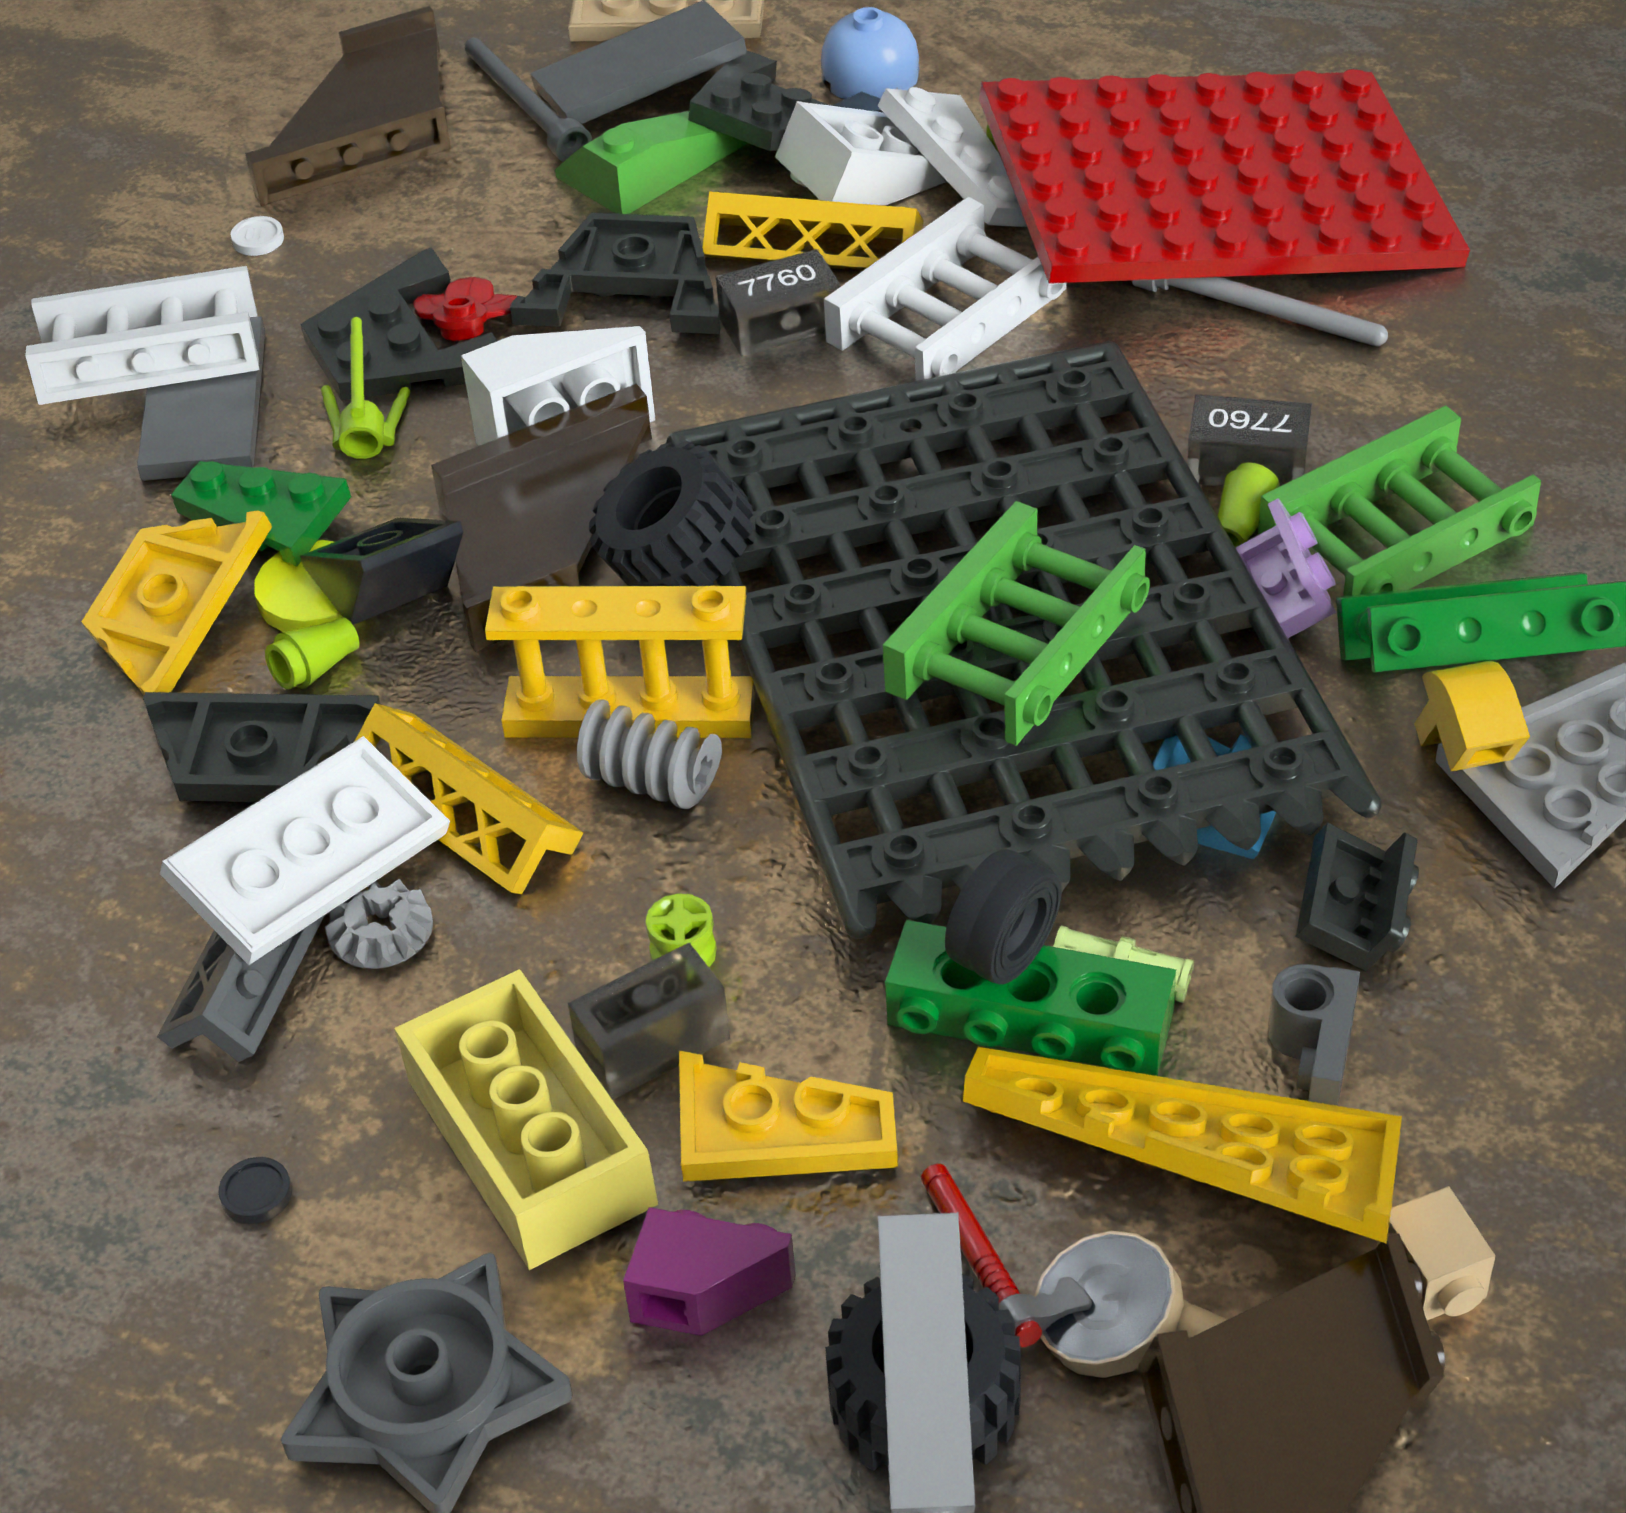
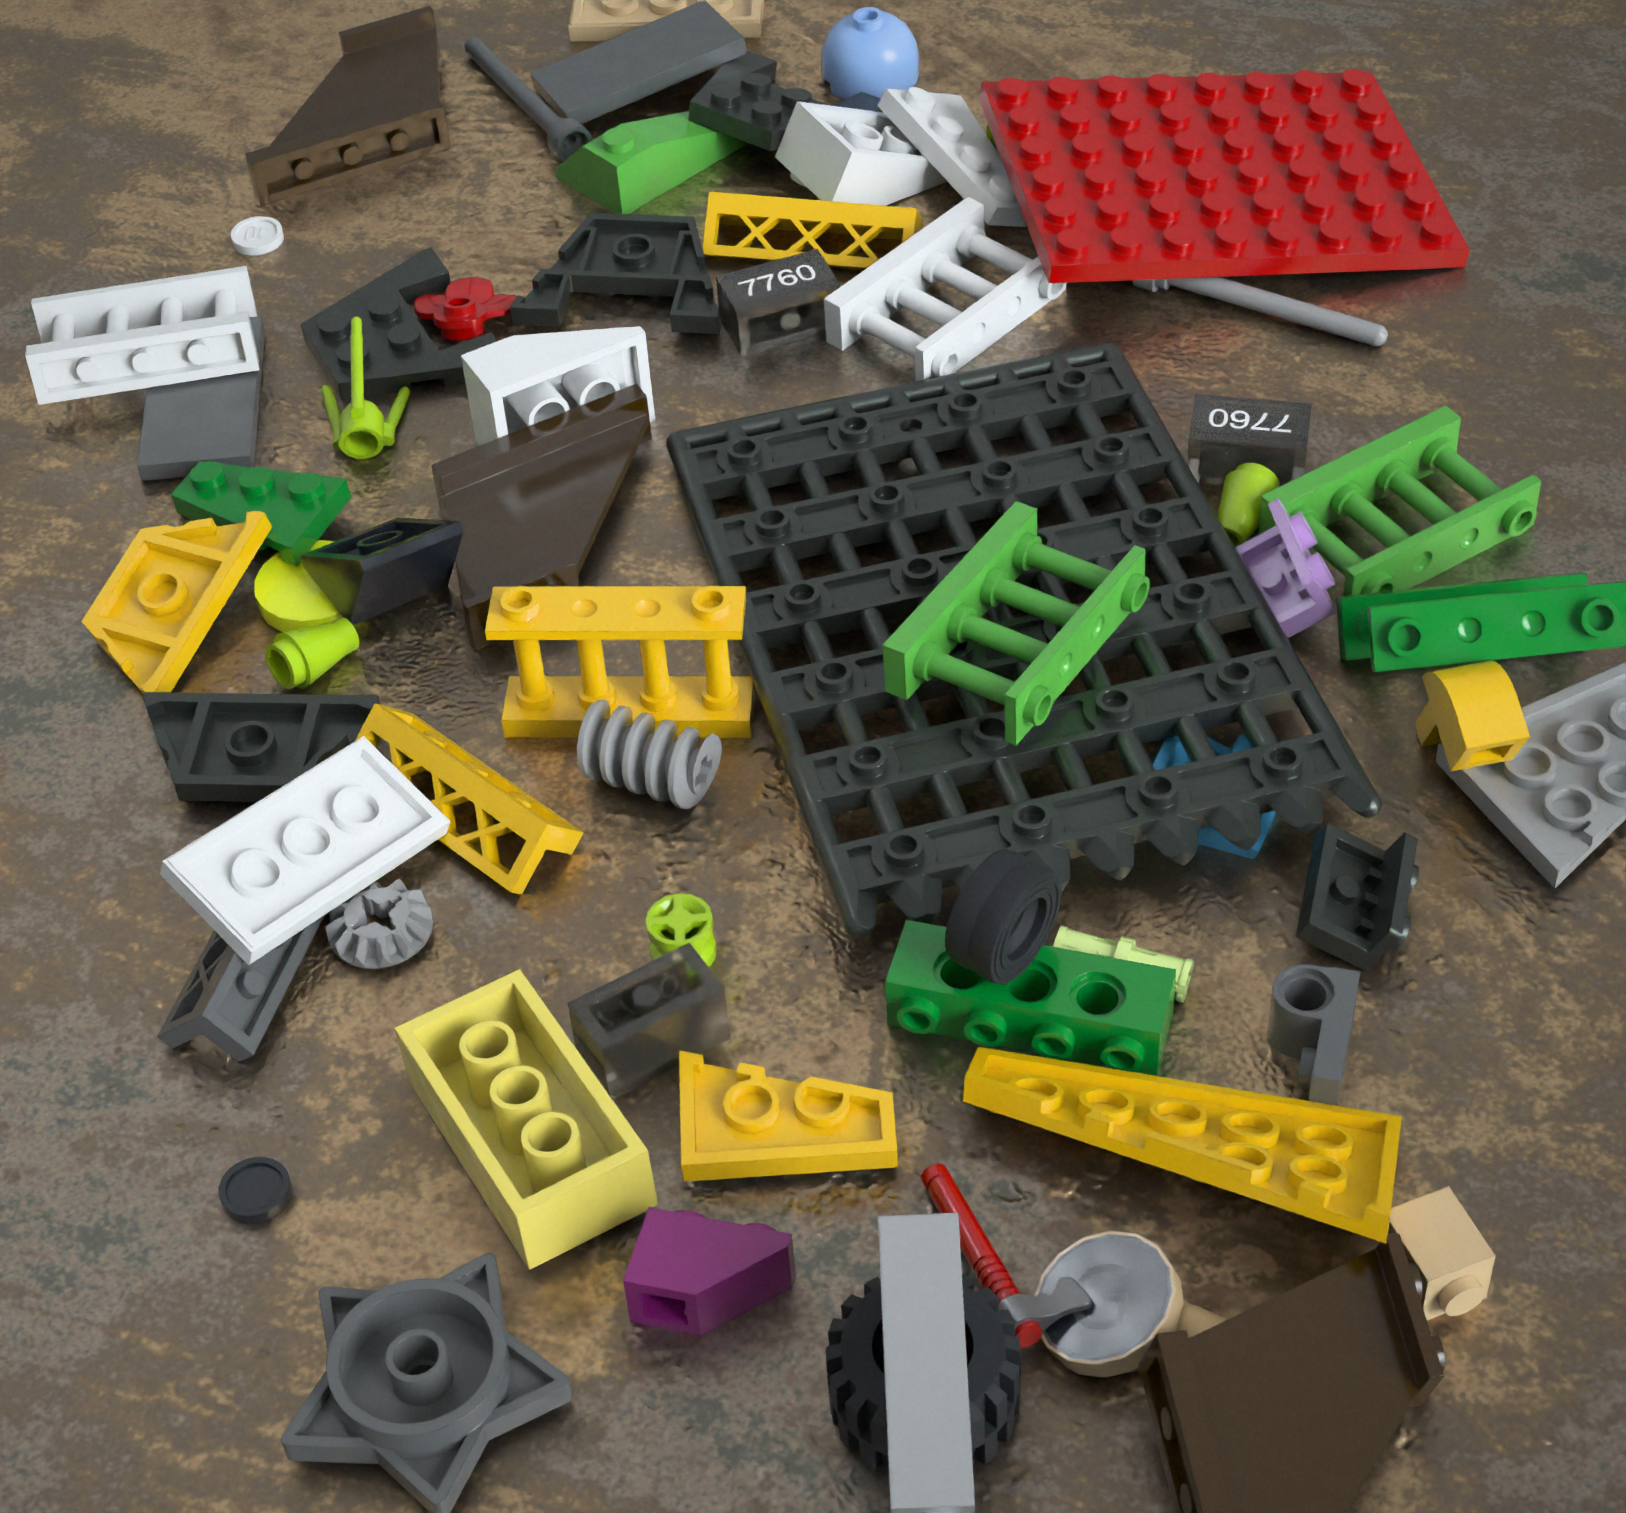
black tyre [589,441,754,586] -> none

